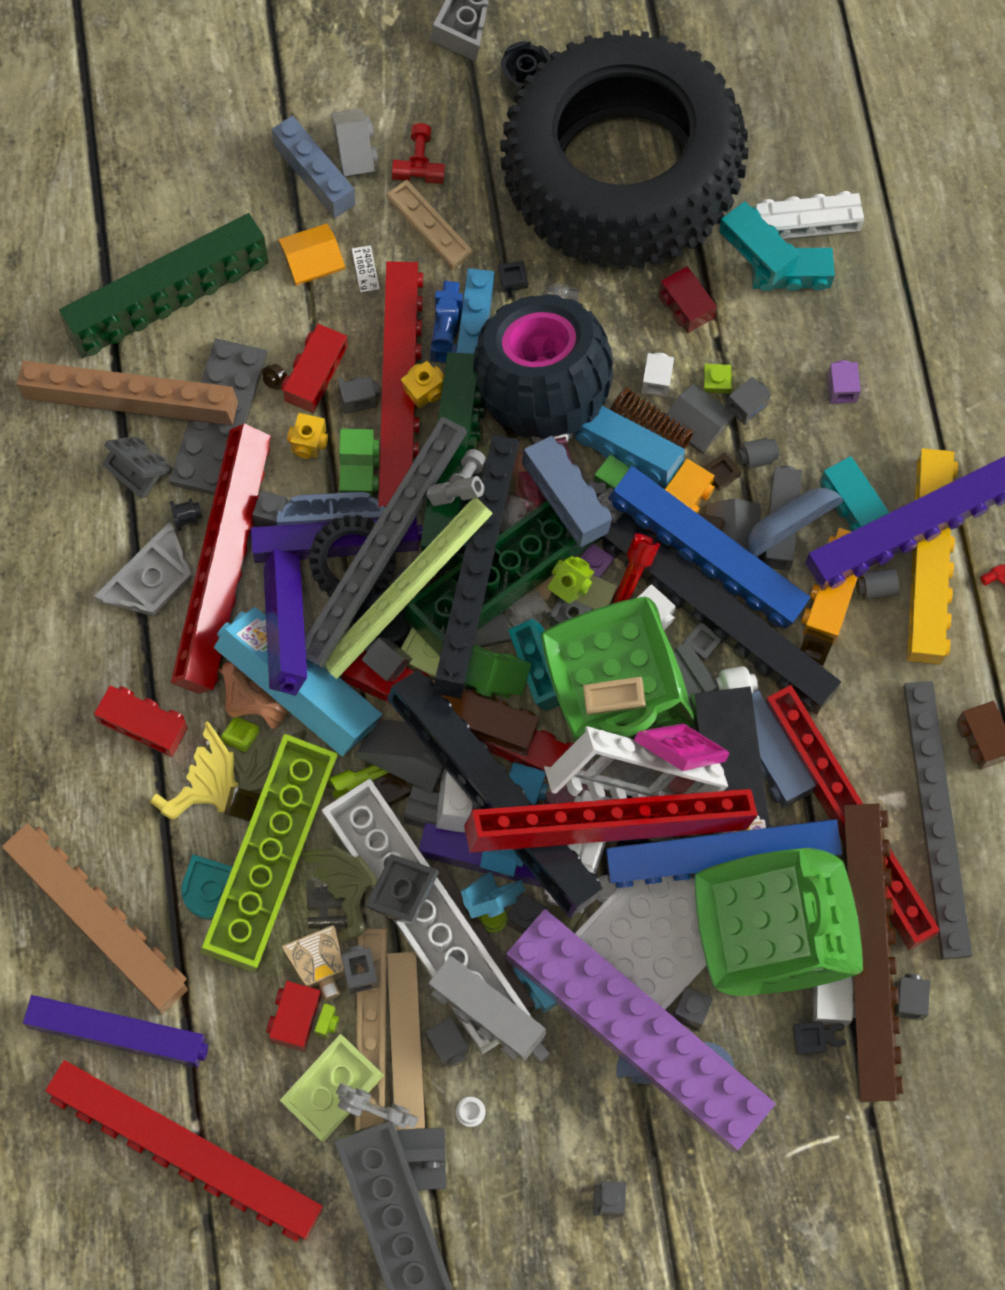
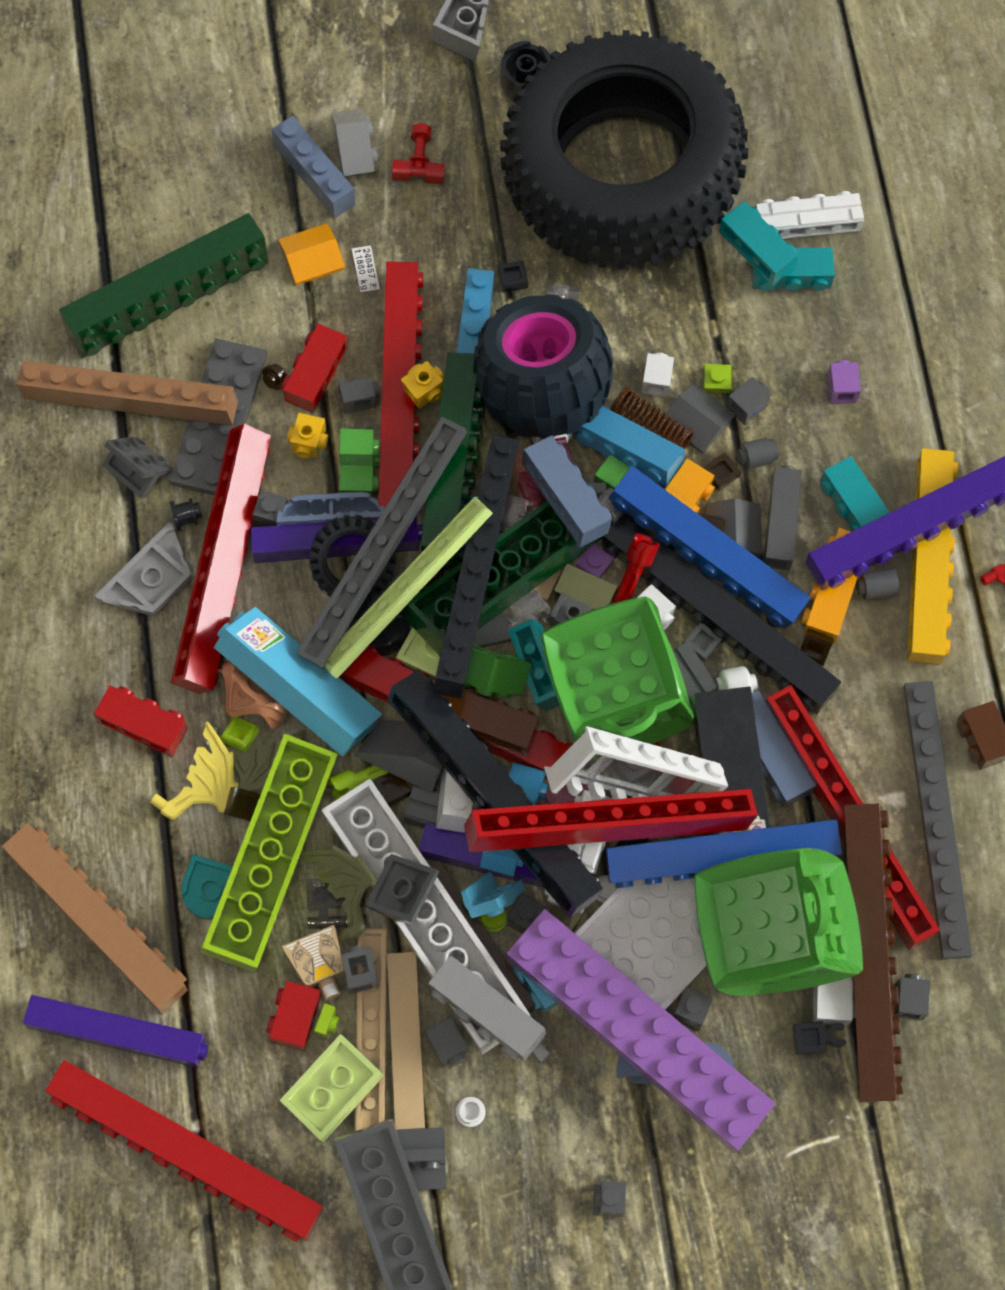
dark purple brick [263,548,307,696] -> none
light grey plant [336,1083,418,1129] -> none
dark grey brick [362,637,412,681] -> none
tan tile [387,179,473,270] -> none
light grey bar [427,449,486,506] -> none
blue hips [430,281,463,363] -> none
lime brick [547,556,594,604] -> none
tan tile [583,677,646,715] -> none
dark pink tile [634,724,730,771] -> none
dark red brick [658,266,717,333] -> none
sand blue brick [748,488,843,557] -> none

